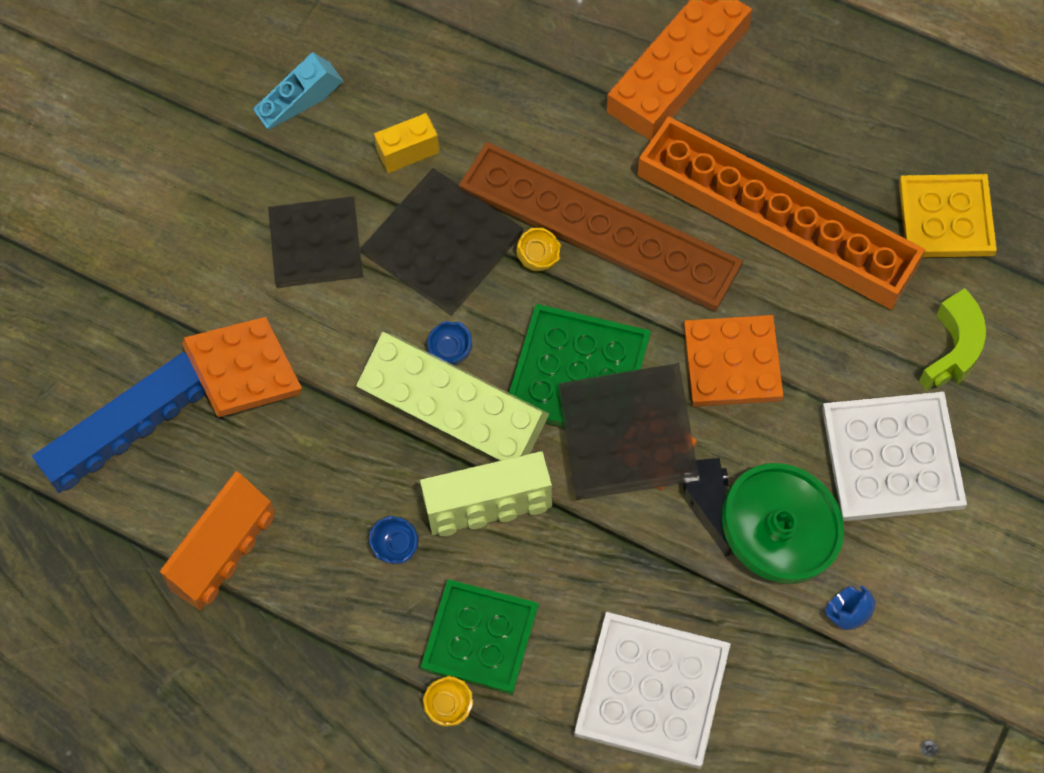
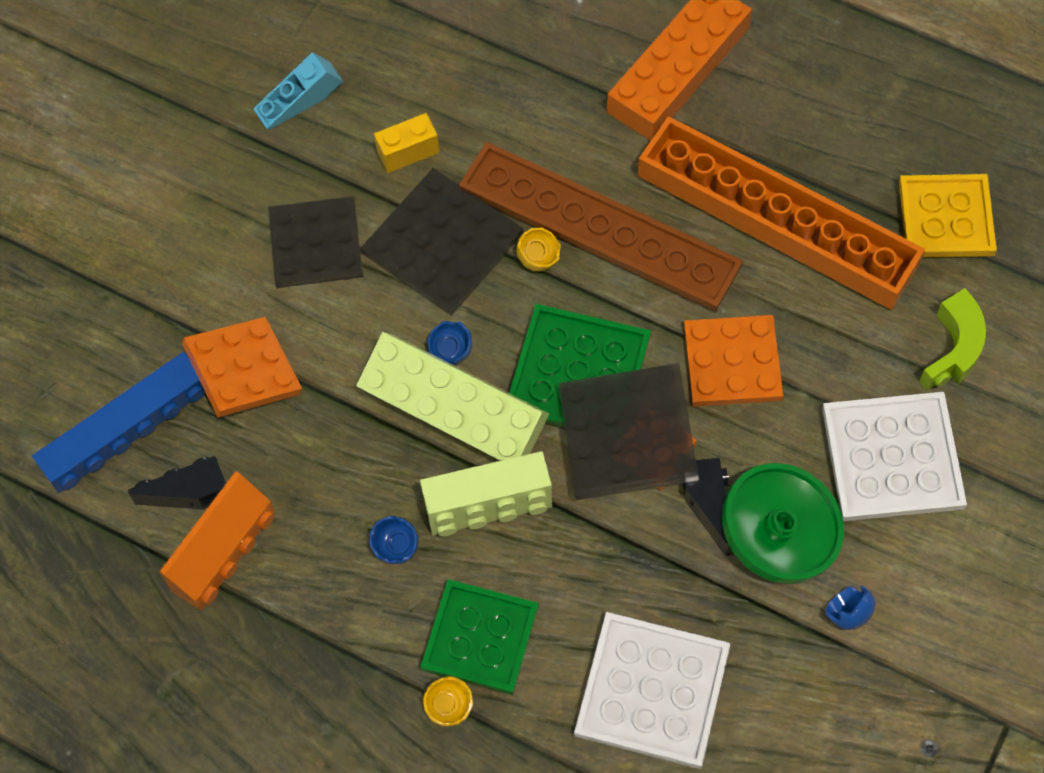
none -> black slope [128,456,226,510]

